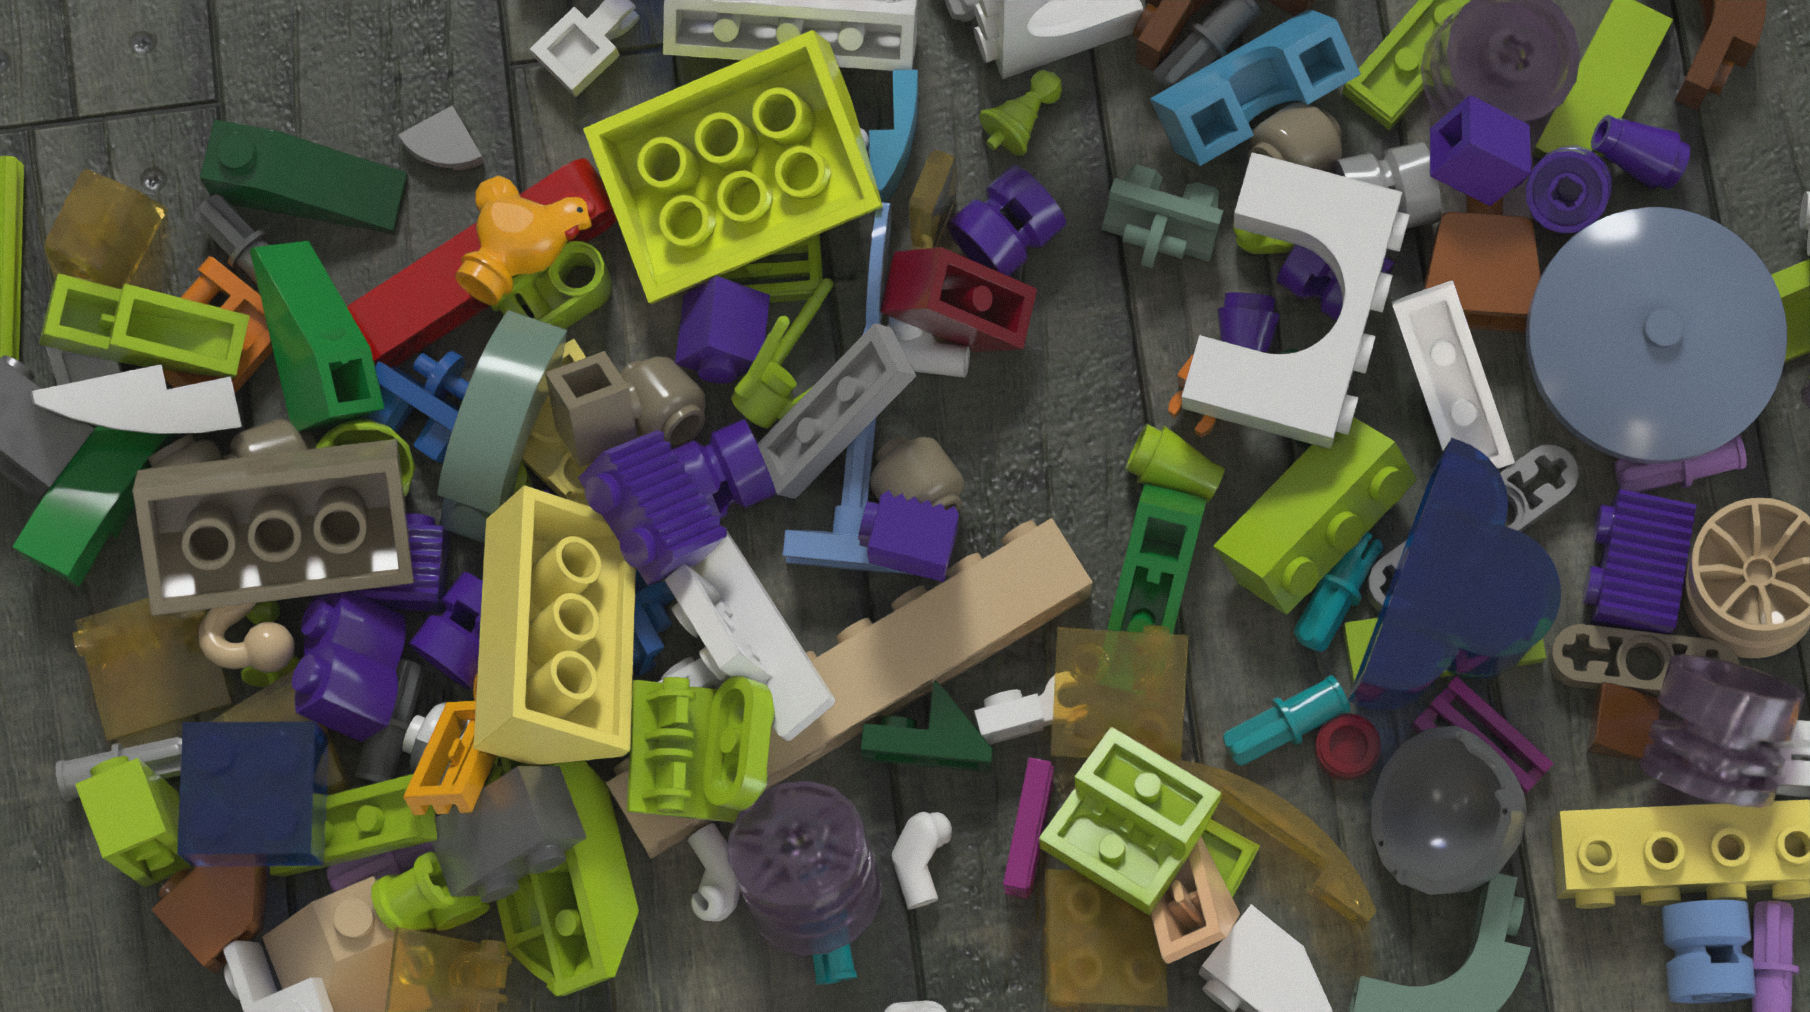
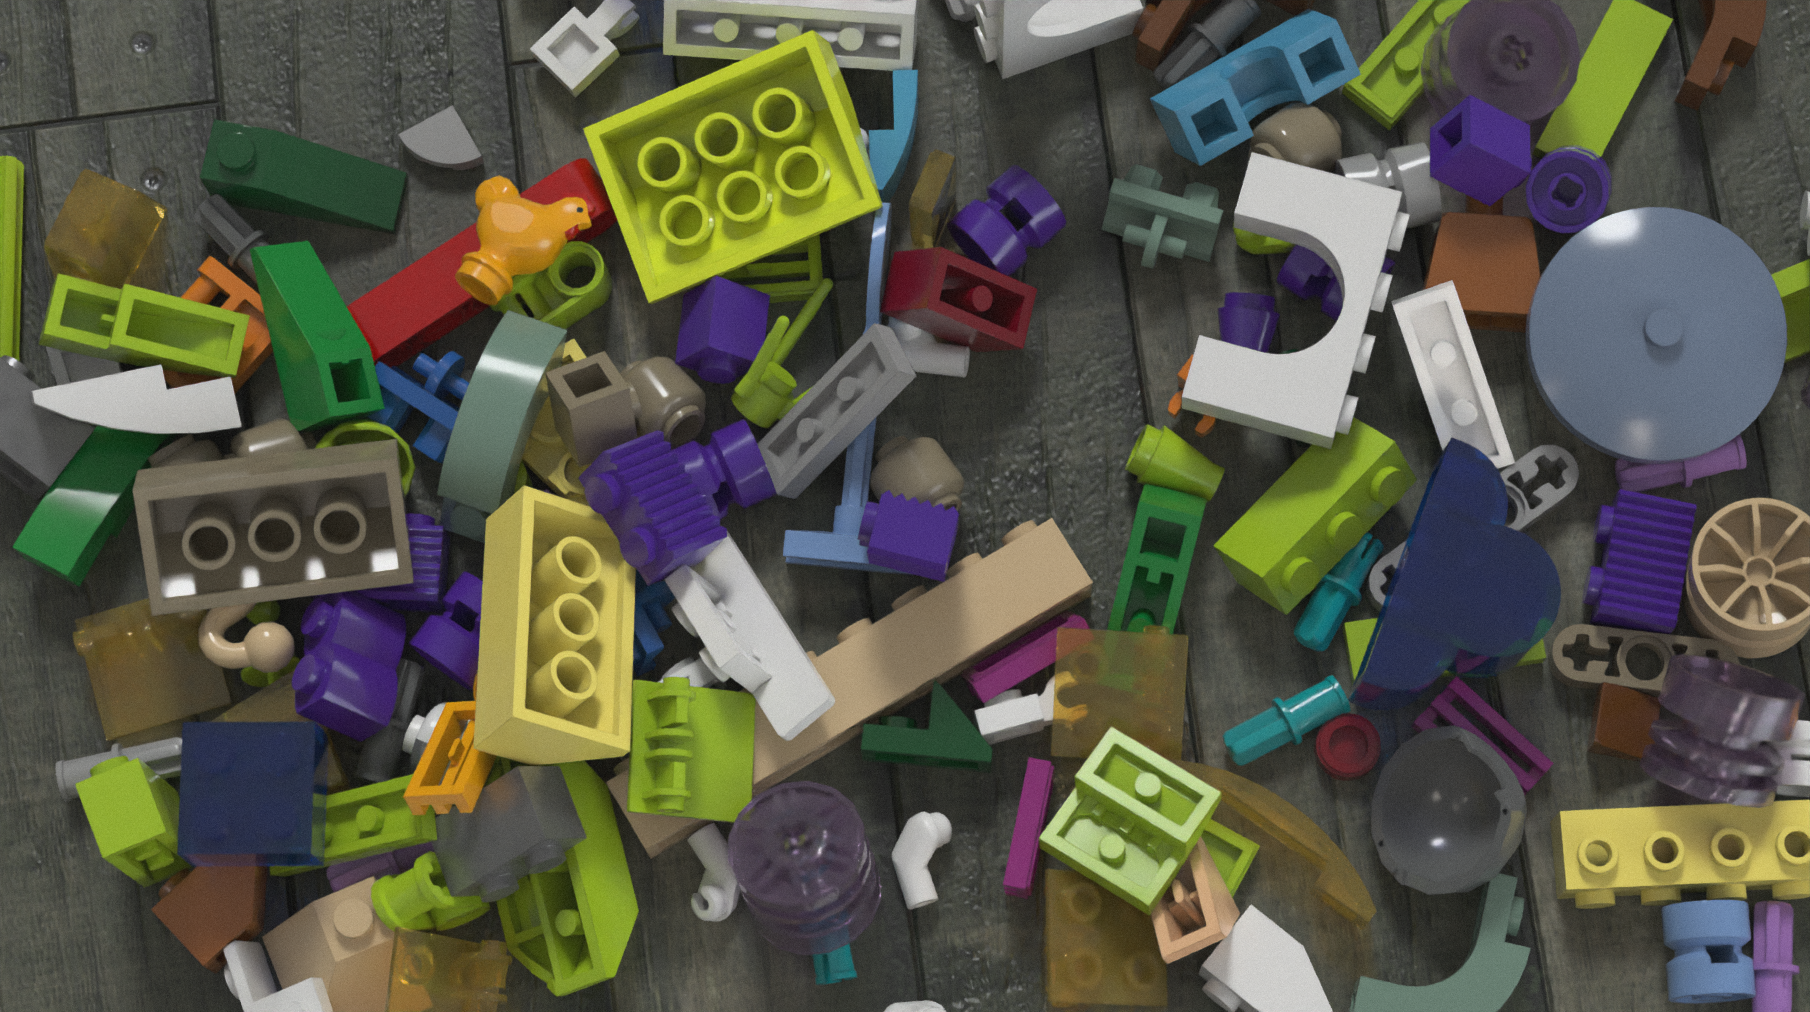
lime plate [703,676,775,811] -> none
lime piece [979,70,1062,156] -> none
dark purple cone [1591,115,1690,189] -> none
none -> magenta tile [960,610,1095,704]

